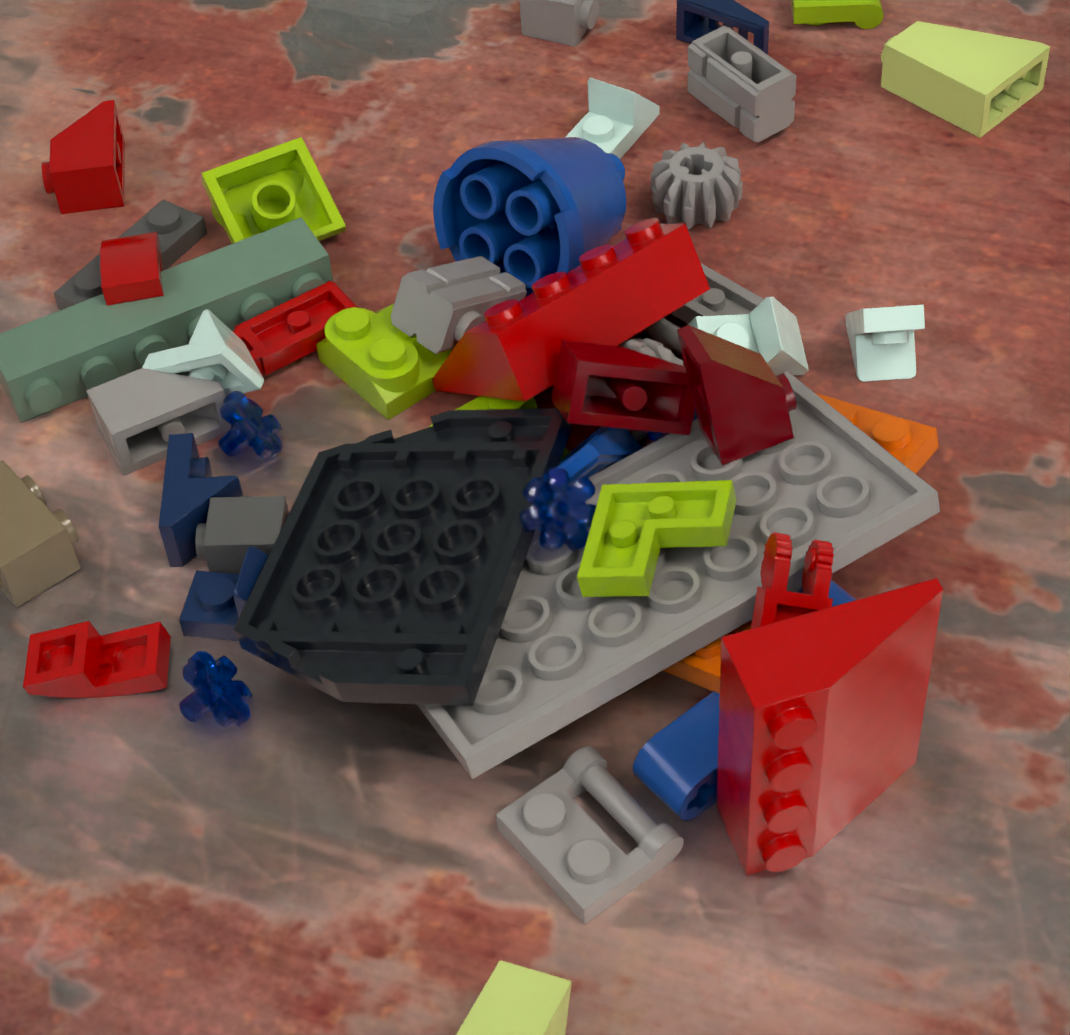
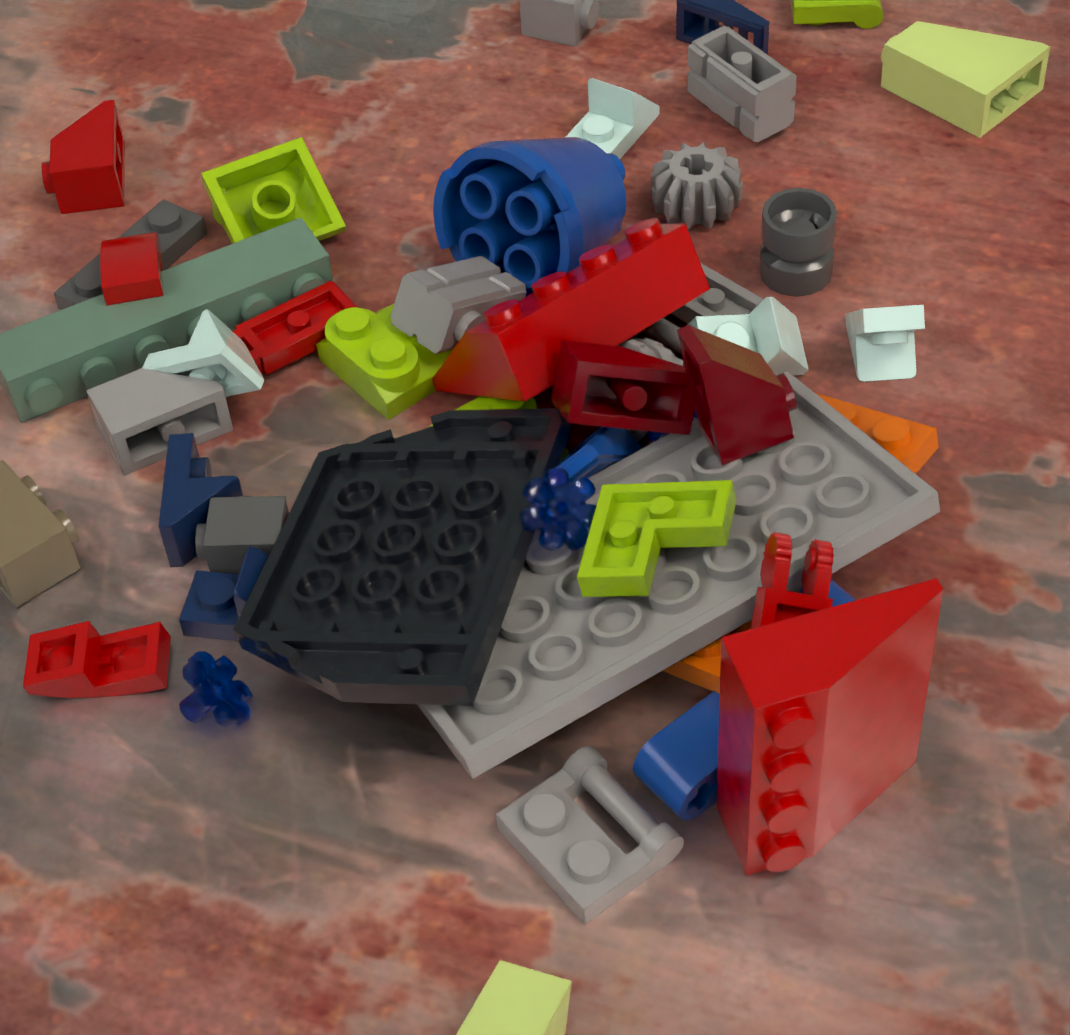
clear blue plant [218,391,283,458] -> none
none -> dark grey wheel [760,188,837,297]

